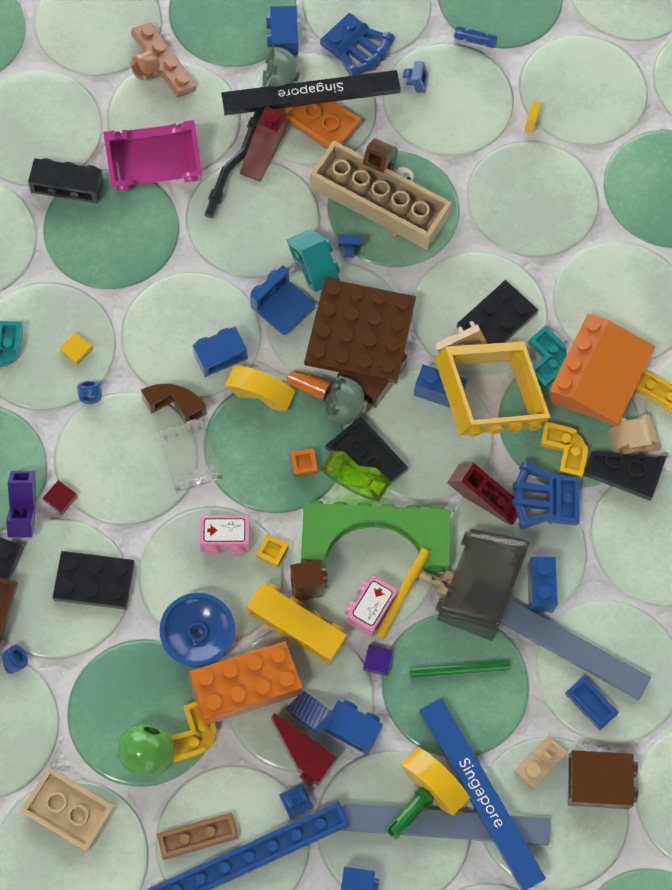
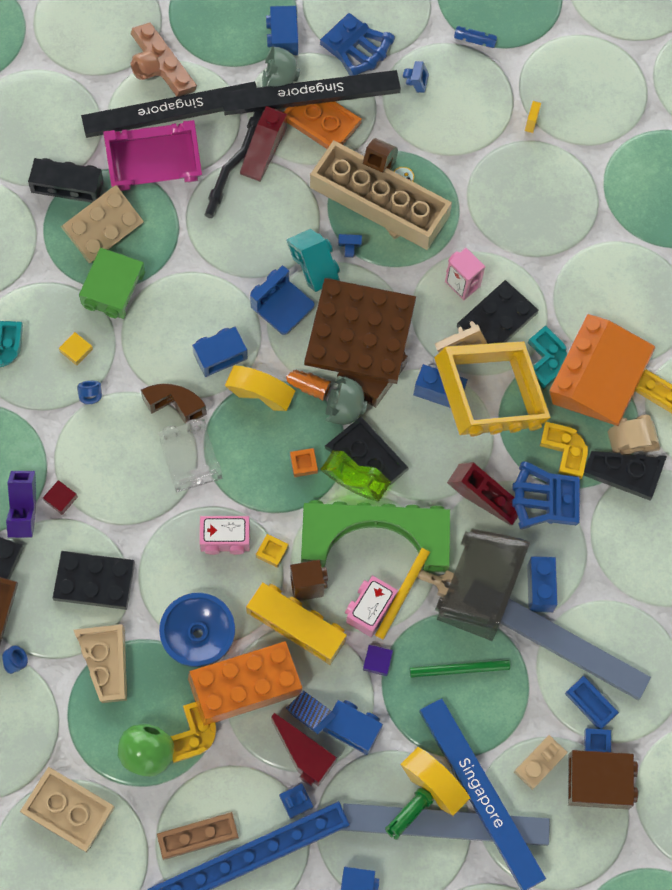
none -> tan plate [61,185,144,263]
none -> tan wing [74,624,127,703]
none -> bright green panel [79,247,145,319]
none -> black tile [81,81,257,138]
none -> bright pink brick [445,248,485,300]
none -> blue tile [584,728,611,752]

